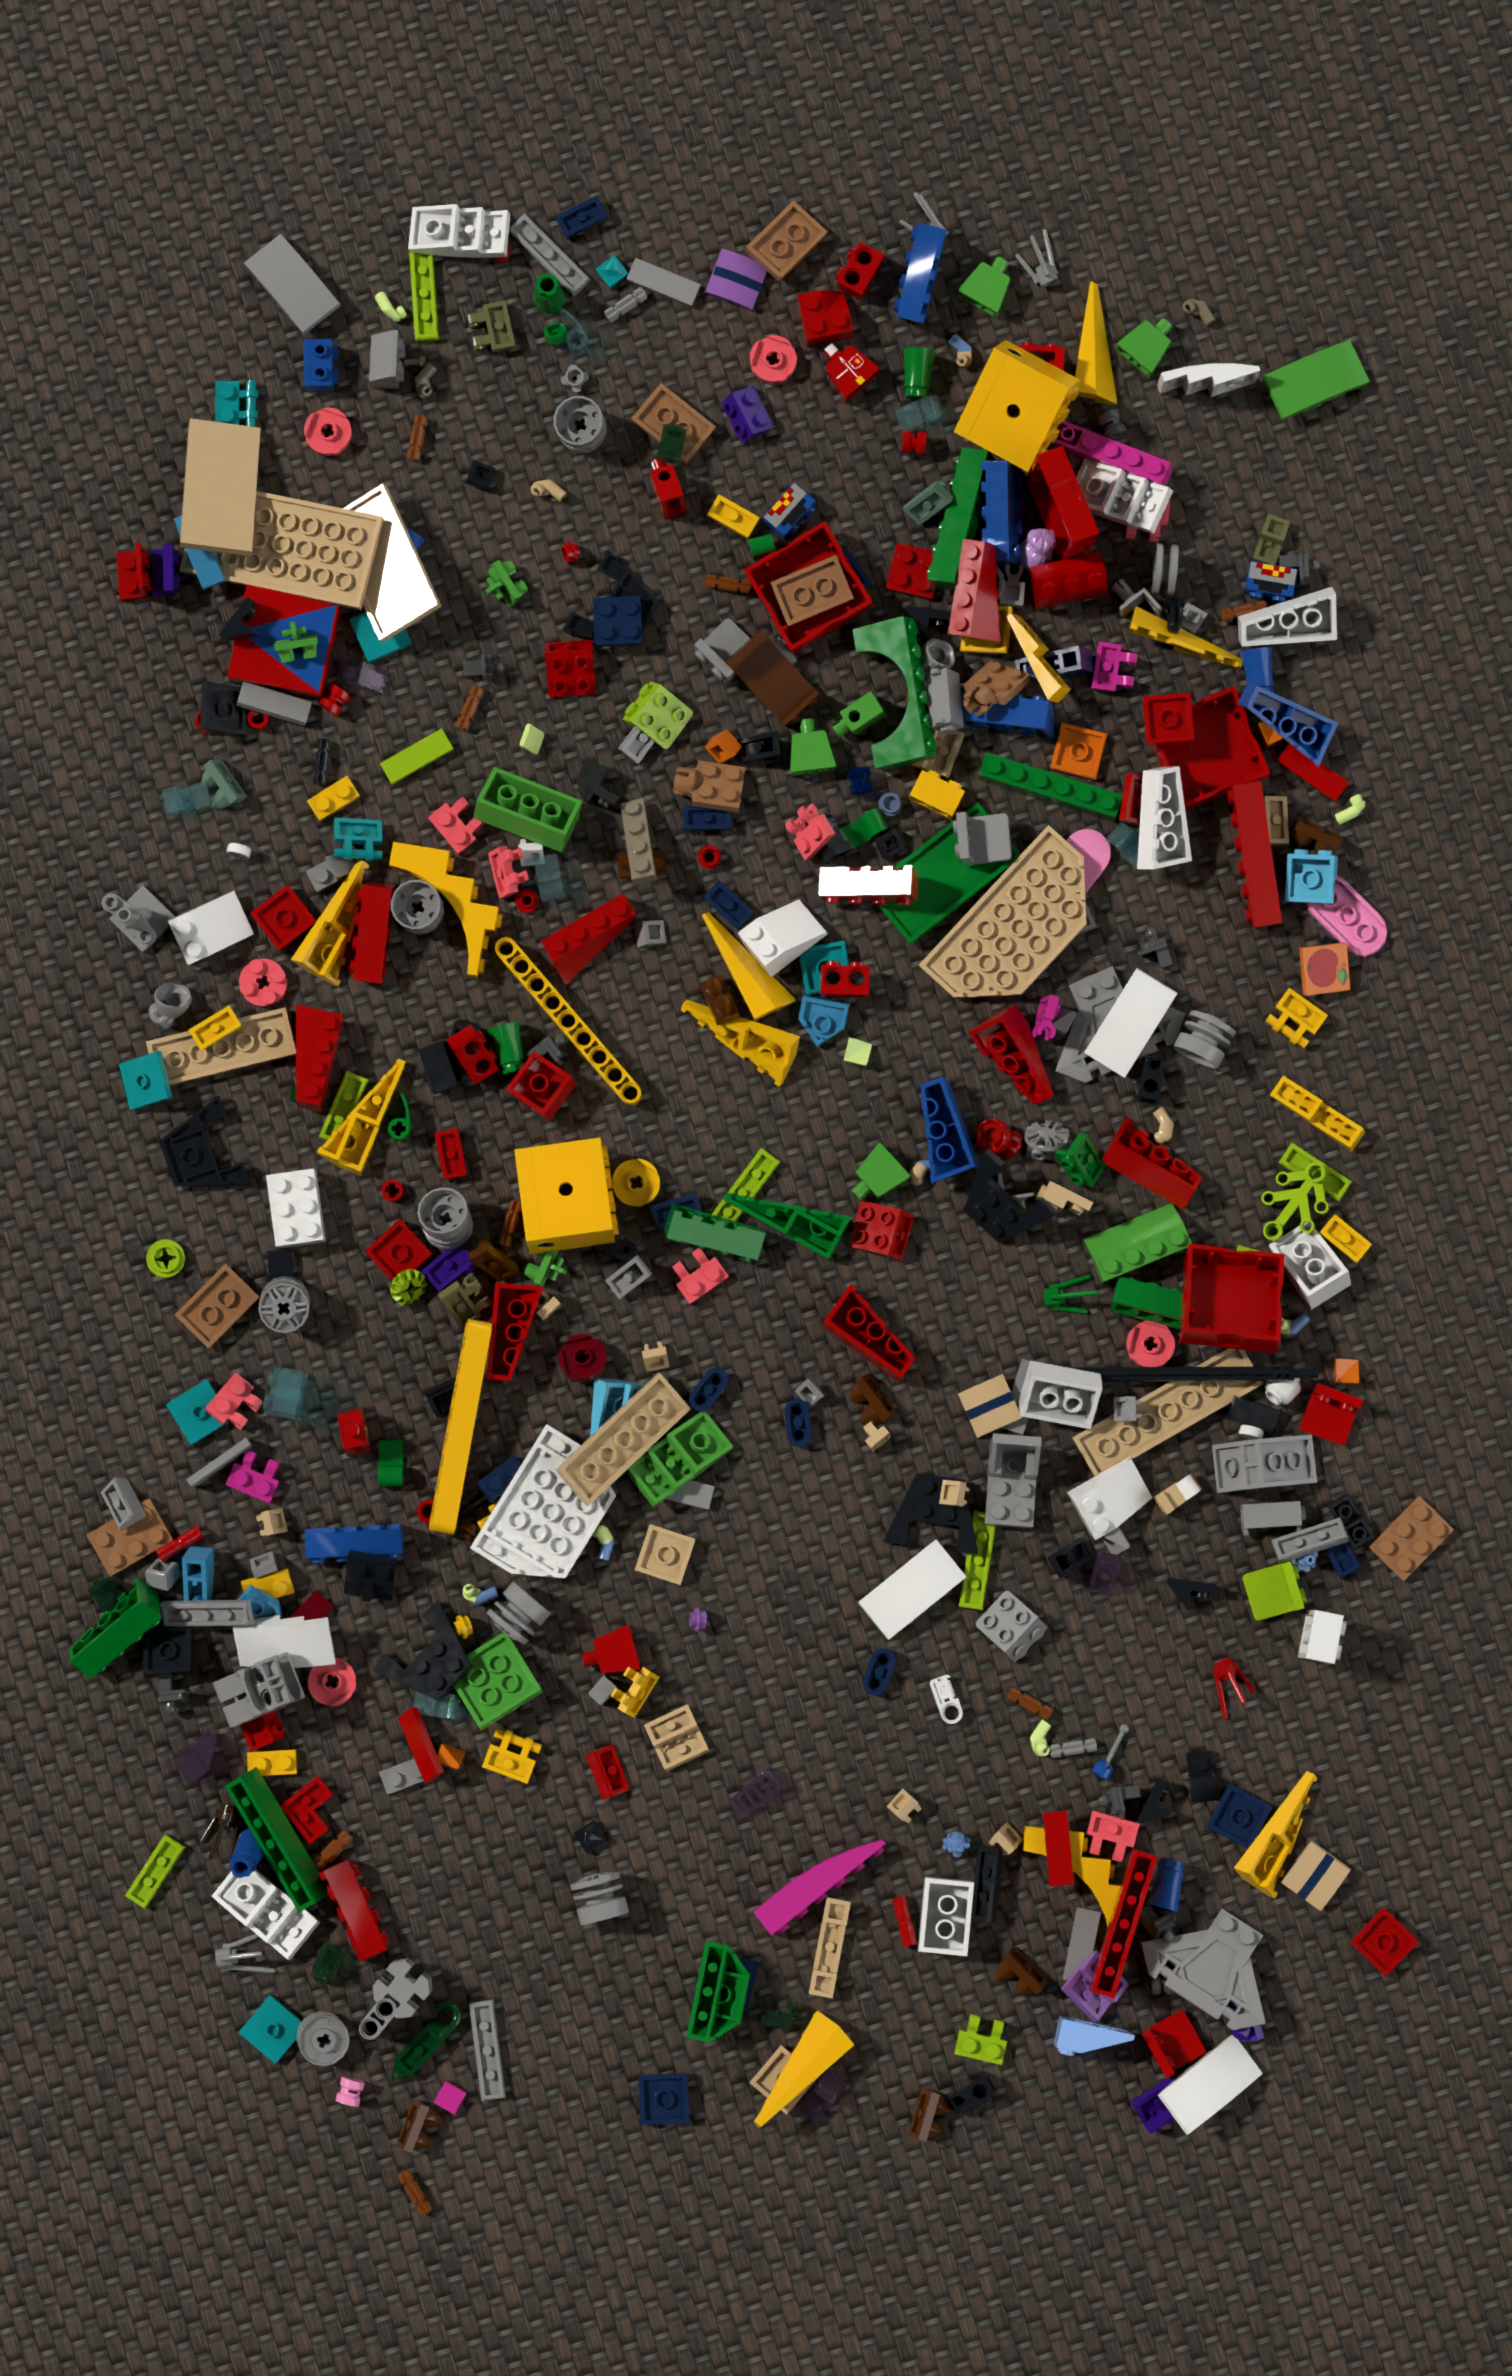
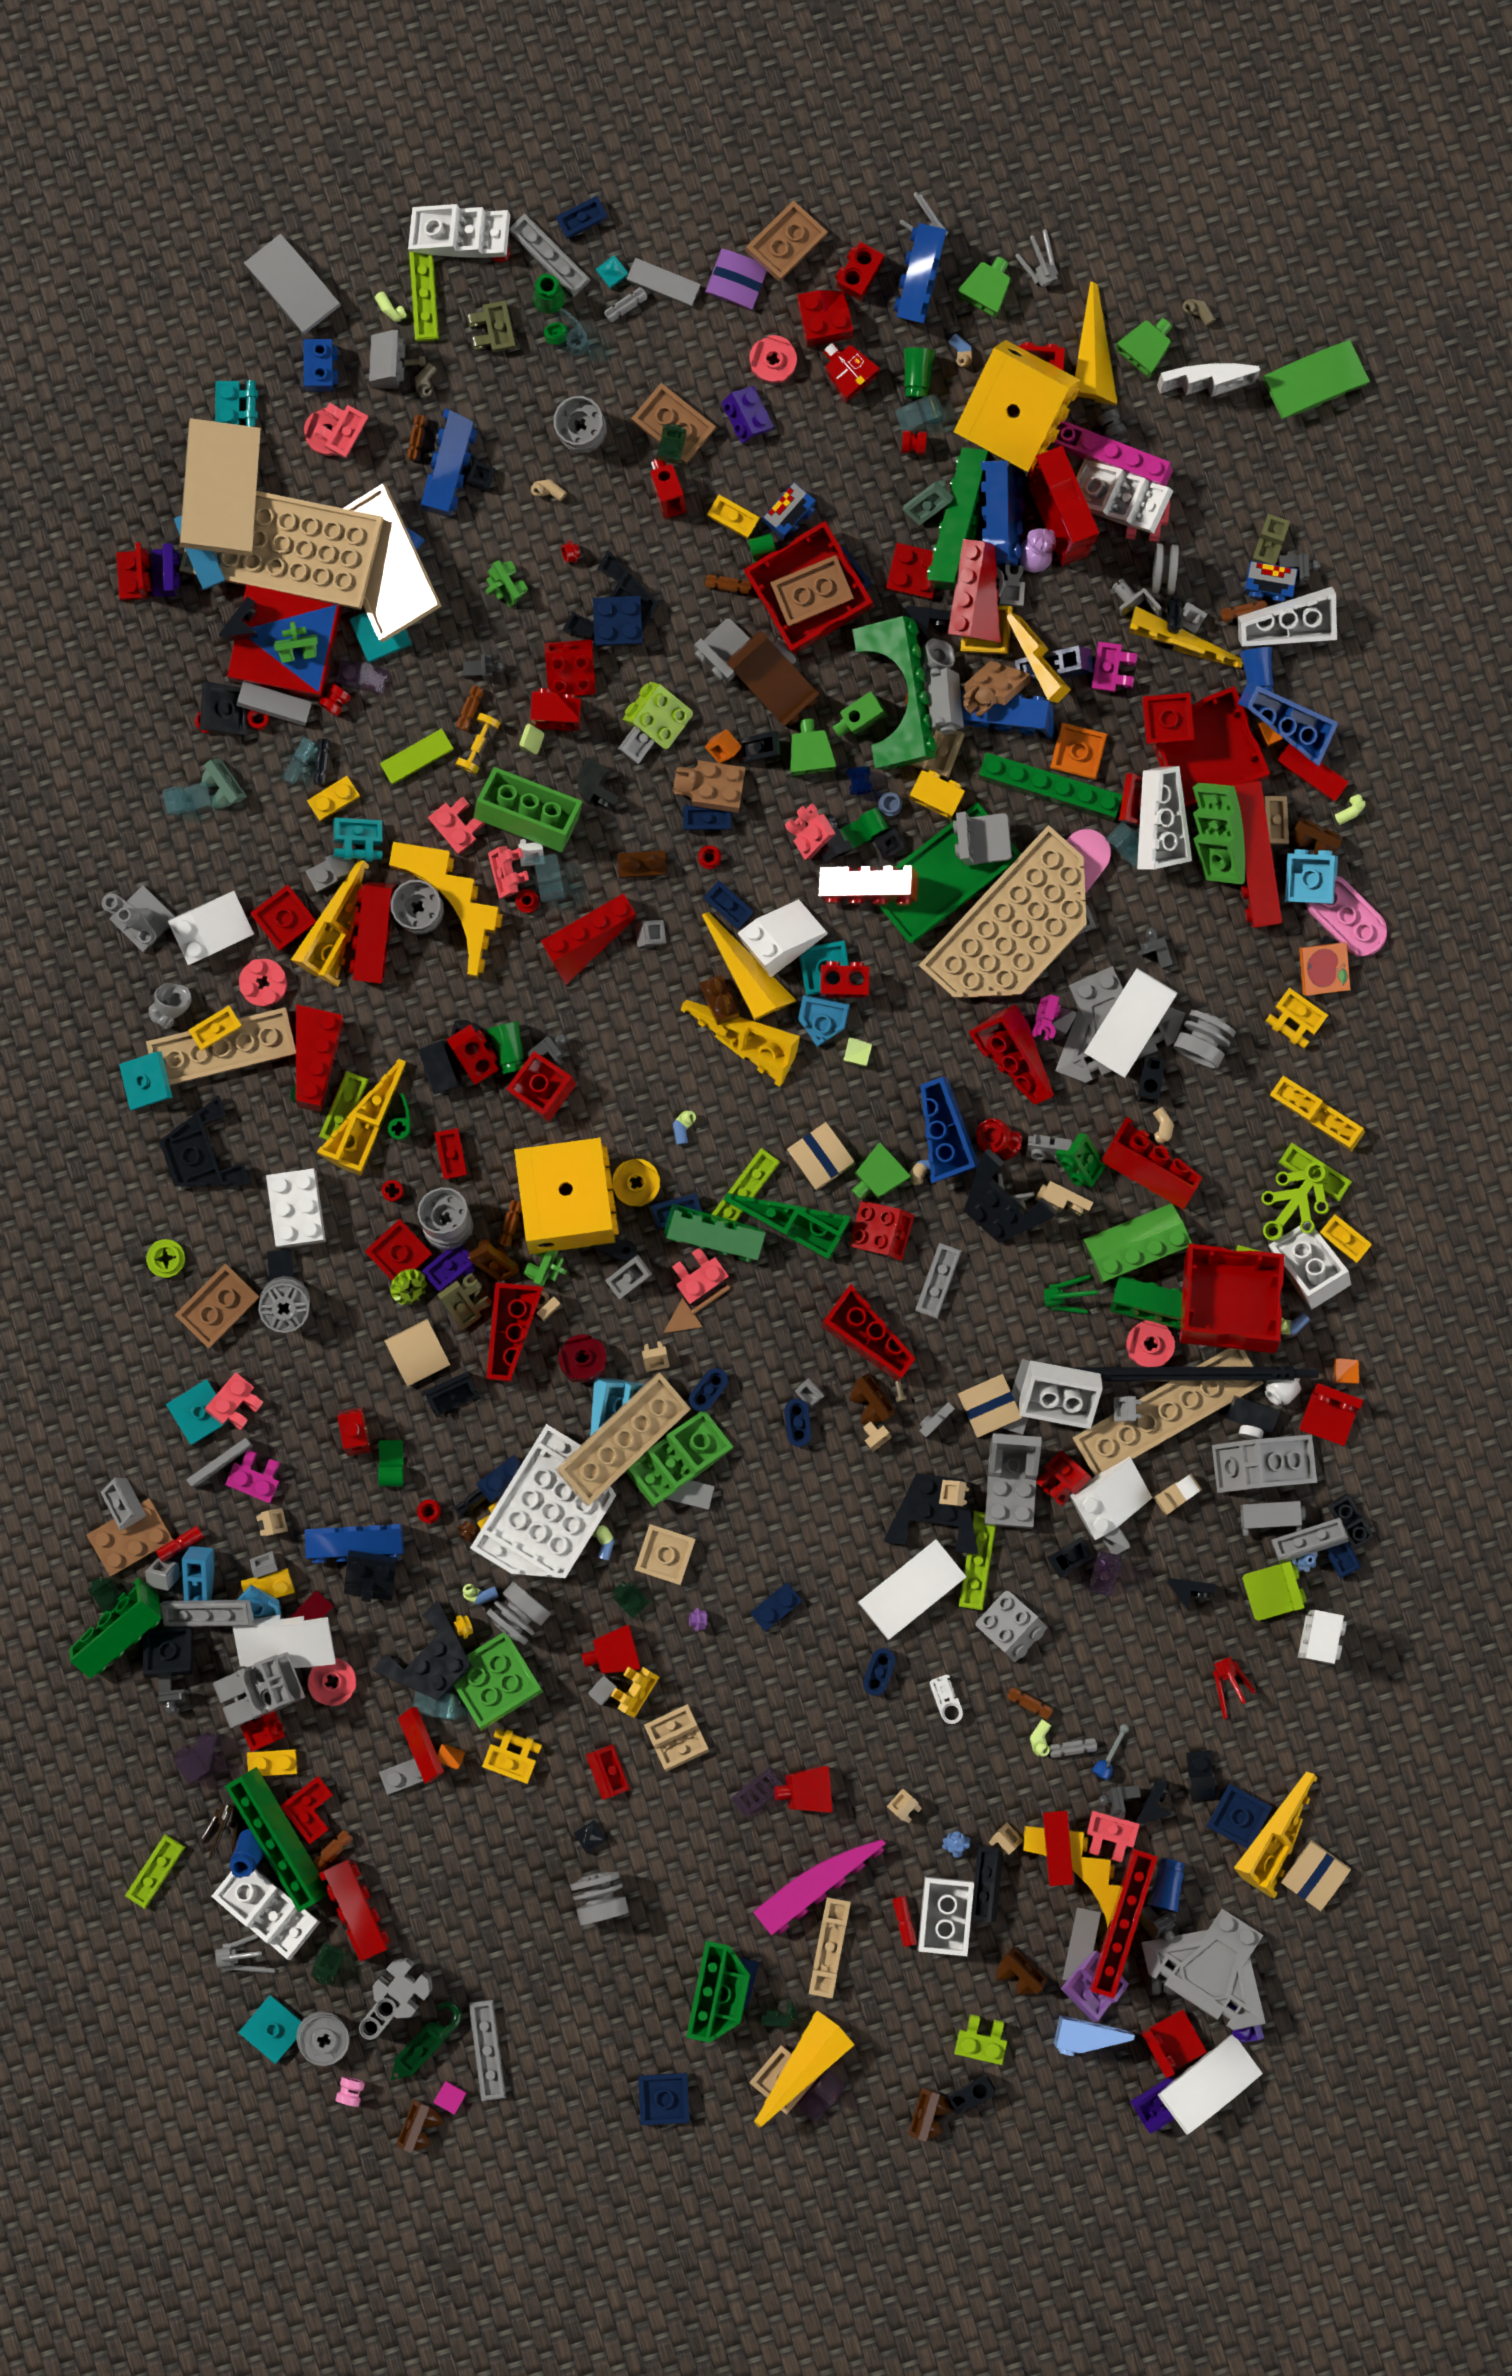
white tile [226,843,251,860] -> none
clear light blue brick [263,1366,308,1421] -> none
dark orange axle [398,2169,432,2216] -> none
yellow beam [429,1319,492,1535] -> none
yellow beam [495,937,642,1106] -> none
light grey plate [561,365,589,393] -> none
dark tan plate [620,798,657,885] -> none
light grey wheel [1025,1120,1070,1152] -> none
red slope [1030,552,1108,610] -> none
red plate [1349,1907,1419,1977] -> none
medium nougat plate [1368,1496,1454,1582] -> none
none -> clear light blue axle [283,737,316,784]
none -> coral plate [314,403,369,459]
none -> tan slope [384,1319,450,1387]
none -> blue wedge [421,409,478,517]
none -> yellow wheel [455,713,501,775]
none -> red slope [530,688,582,731]
none -> clear green bracket [612,1581,650,1619]
none -> medium nougat piece [663,1285,731,1333]
none -> arm [673,1111,696,1145]
none -> dark blue plate [750,1583,802,1631]
none -> red torso [774,1766,833,1812]
none -> tan slope [787,1122,855,1191]
none -> dark tan piece [895,1381,907,1403]
none -> light grey tile [915,1243,962,1319]
none -> light grey plate [918,1402,955,1438]
none -> red plate [1036,1450,1091,1506]
none -> bright green slope [1193,783,1245,884]

